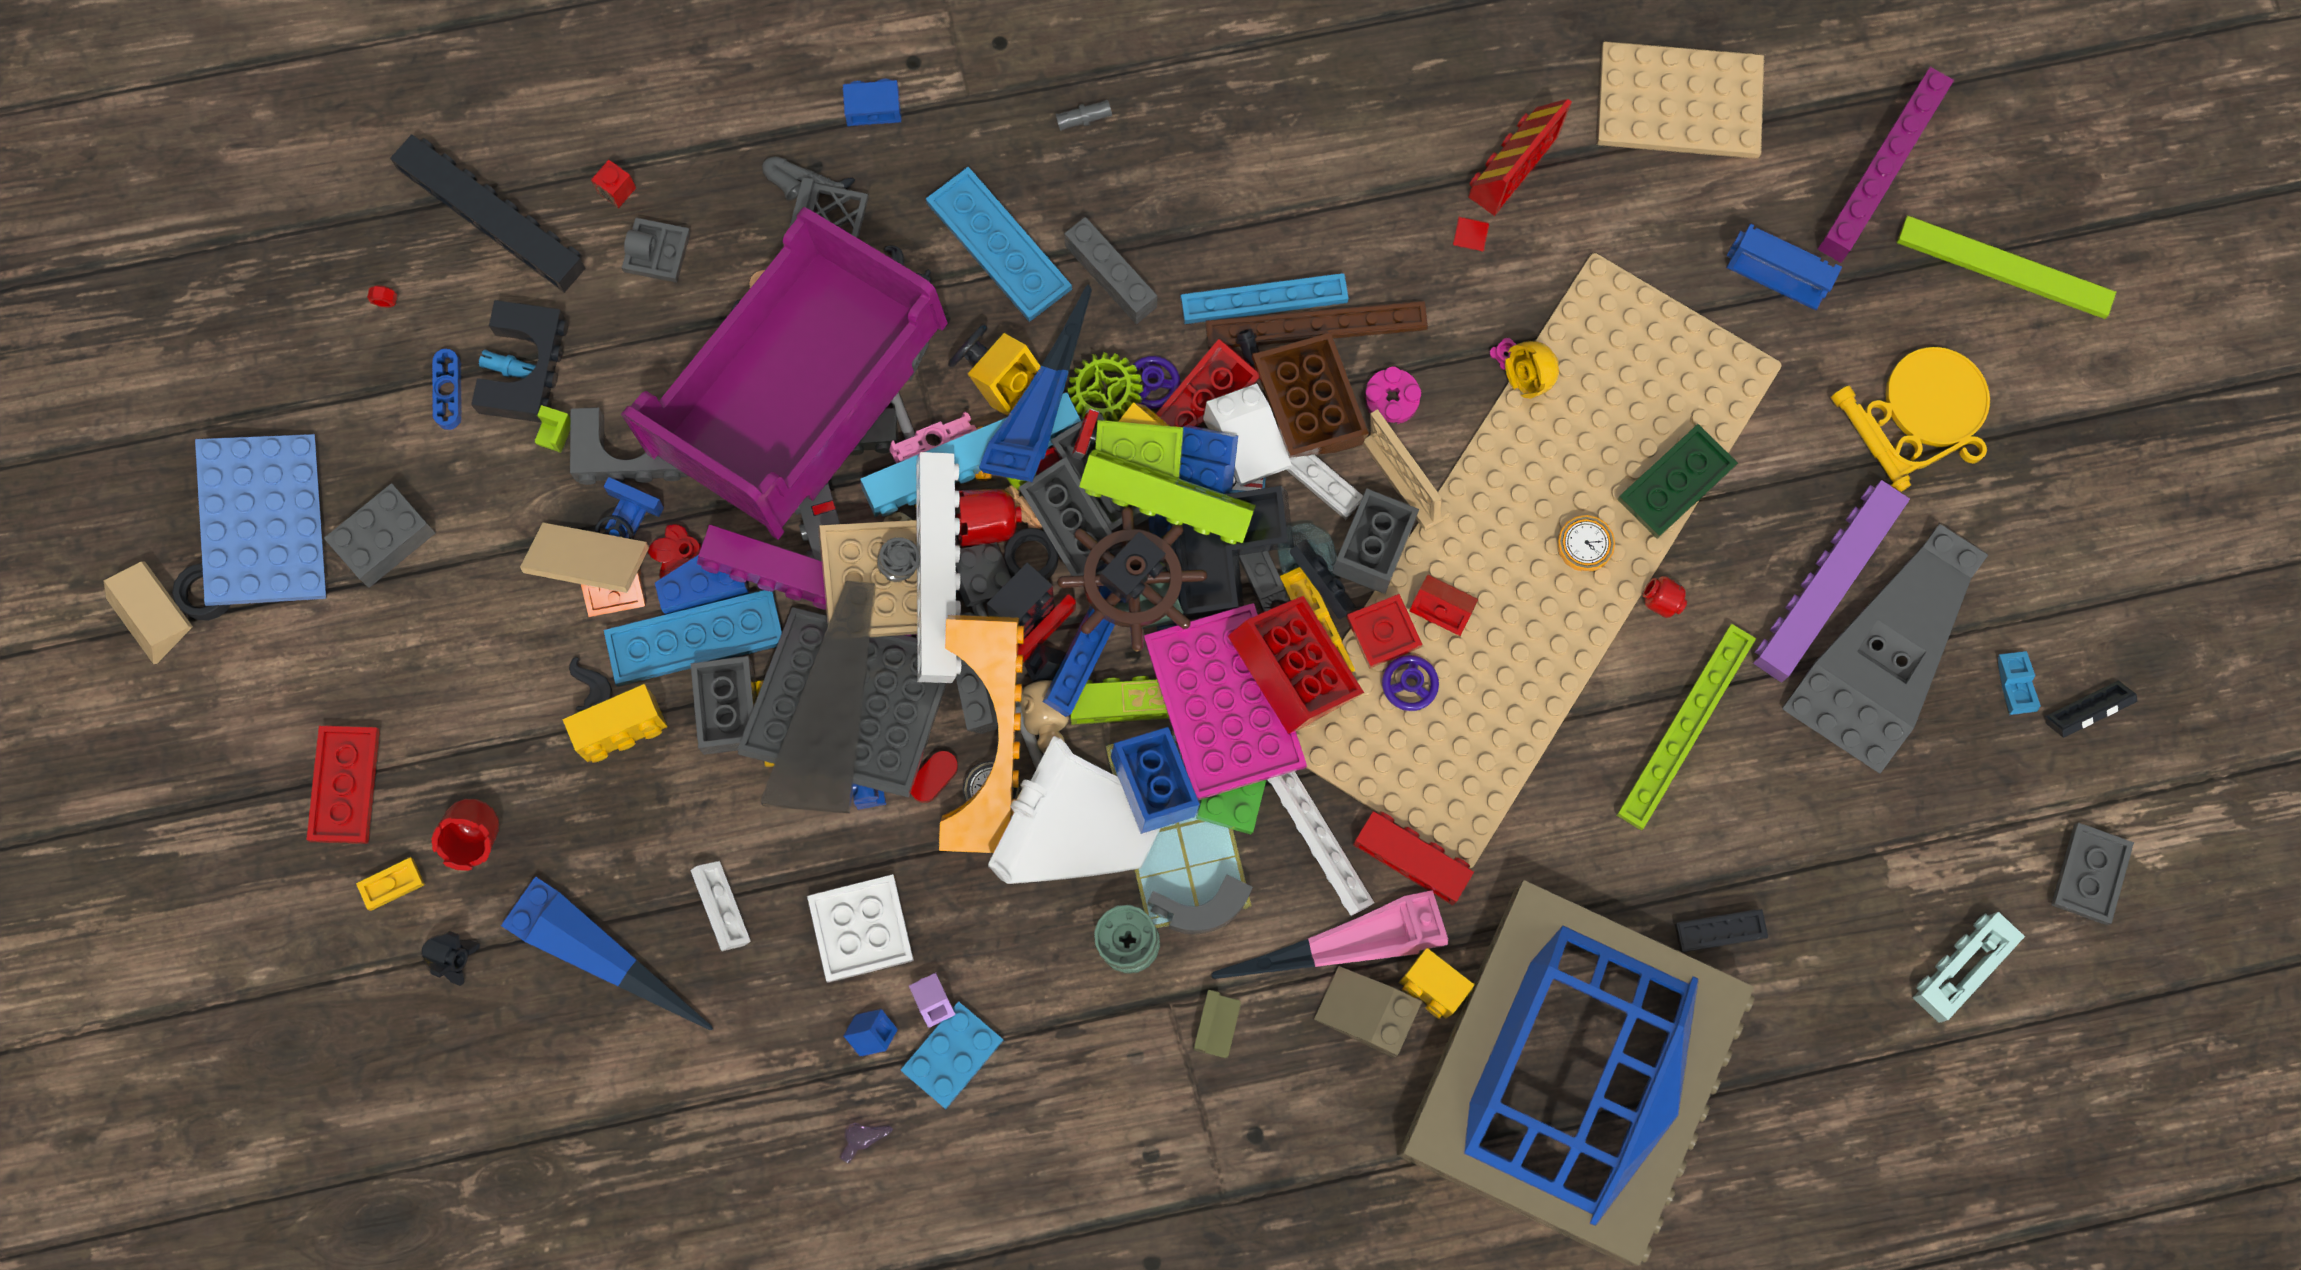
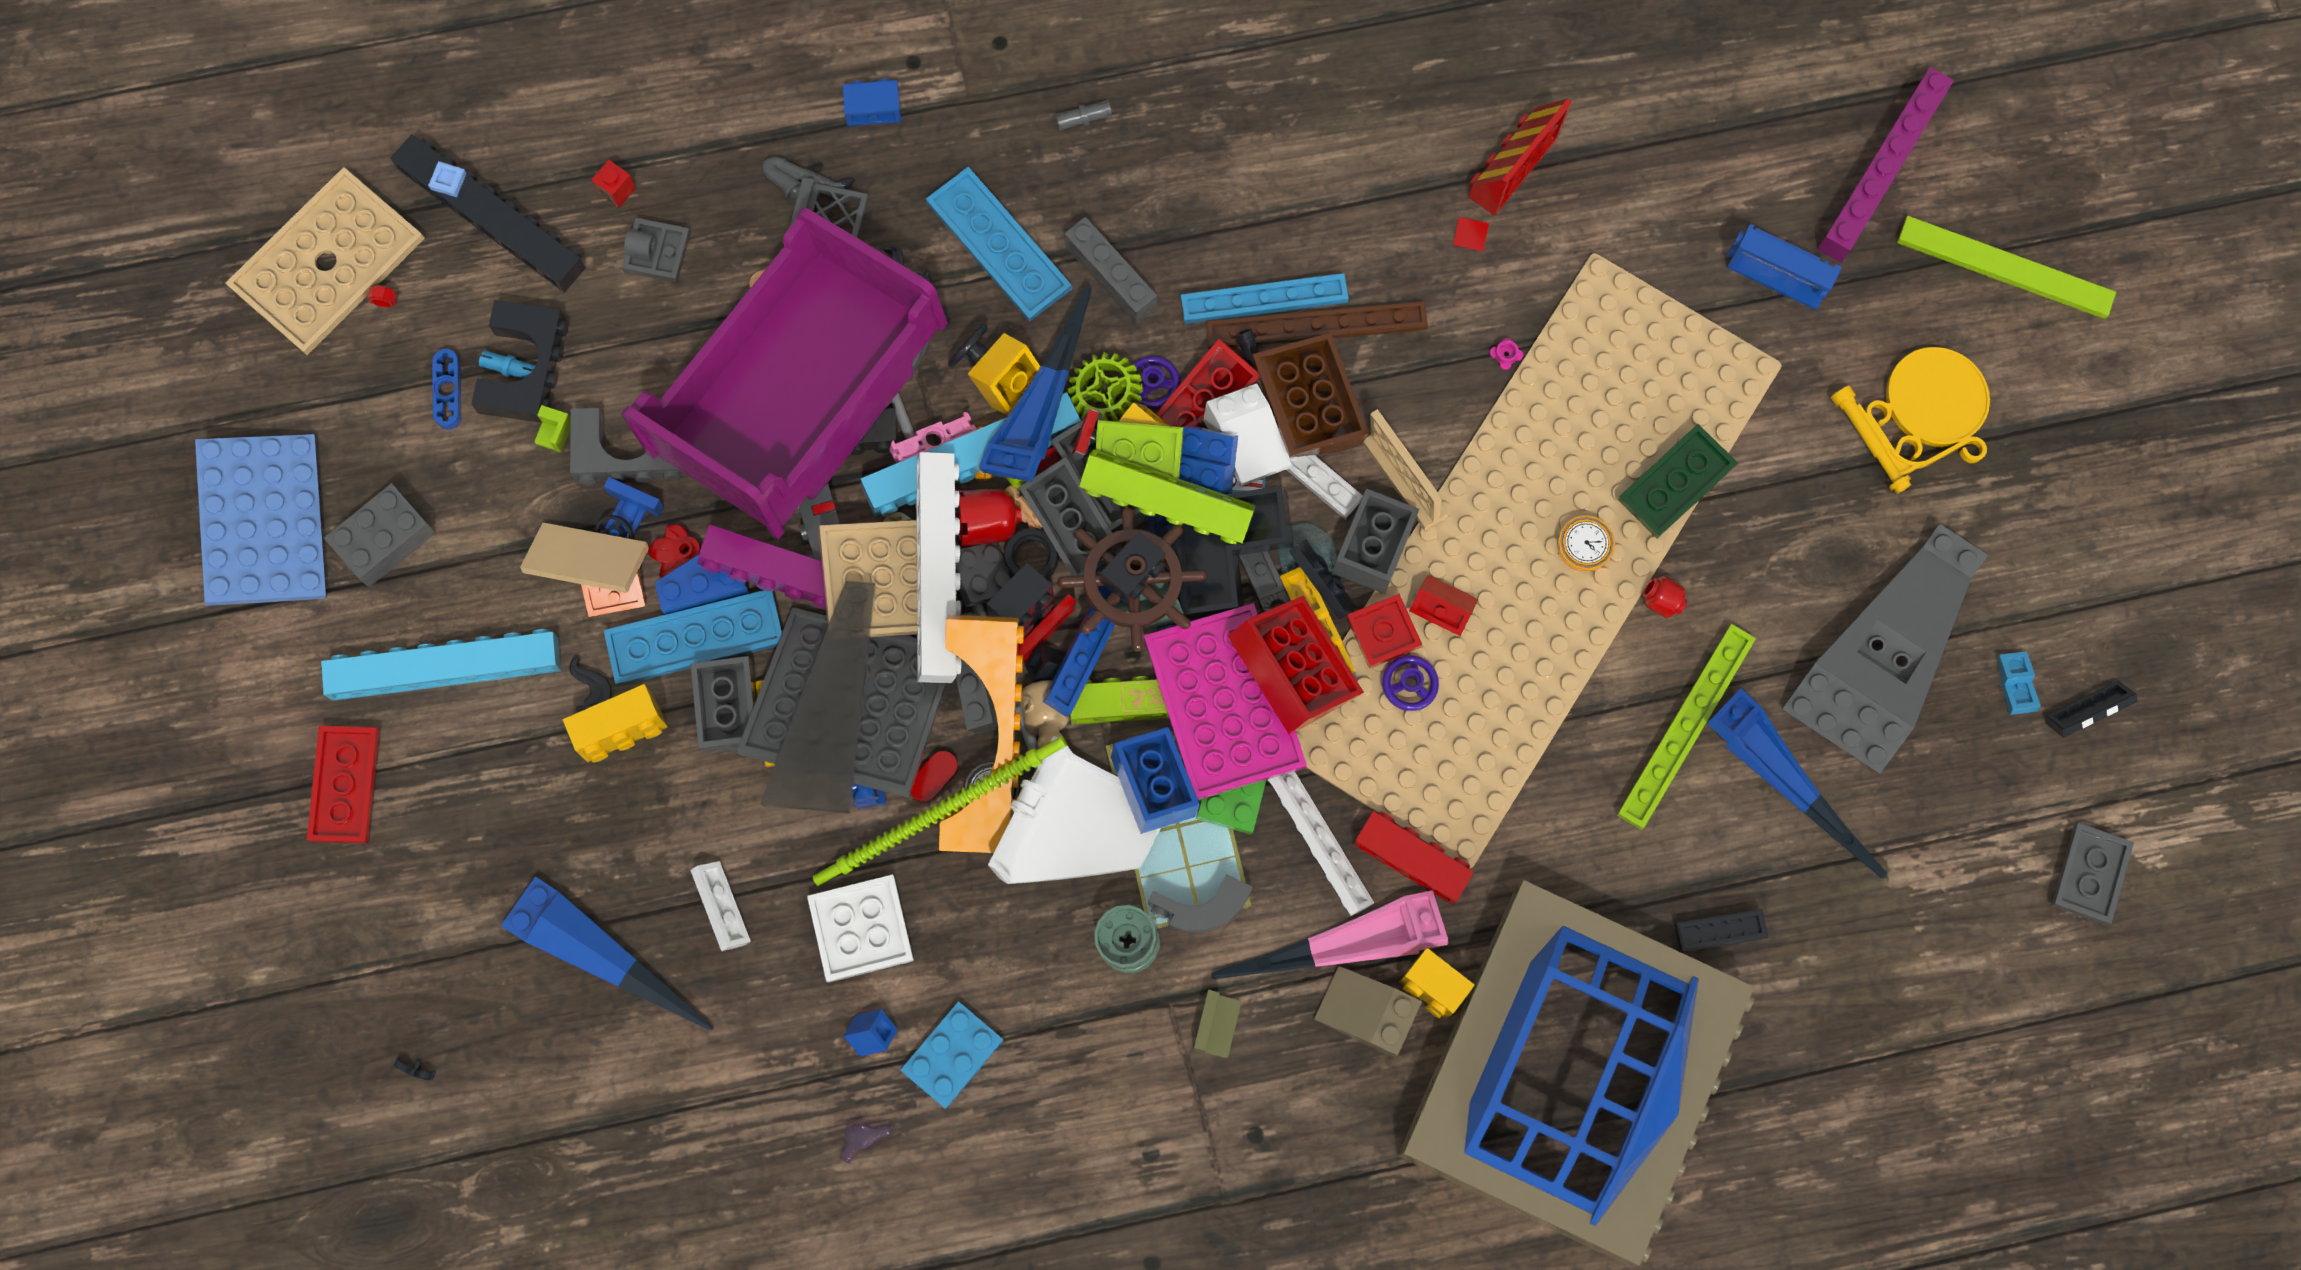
tan slope [104,562,193,664] -> none
black tyre [172,564,231,621] -> none
yellow plate [356,857,425,911] -> none
black brick [421,931,480,986] -> none
red cylinder [431,799,499,871] -> none
dark grey wheel [877,537,920,582] -> none
lavender brick [909,973,955,1028] -> none
dark pink plate [1365,367,1421,424] -> none
yellow cylinder [1505,341,1559,399] -> none
tan plate [1597,42,1764,159] -> none
medium lavender brick [1753,480,1910,683] -> none
light aqua brick [1913,912,2025,1023] -> none
none -> tan plate [226,167,425,355]
none -> medium azure brick [321,629,562,701]
none -> black piece [394,1057,436,1080]
none -> light blue tile [428,161,467,197]
none -> lime hose [813,736,1067,886]
none -> blue plate [1707,688,1887,879]

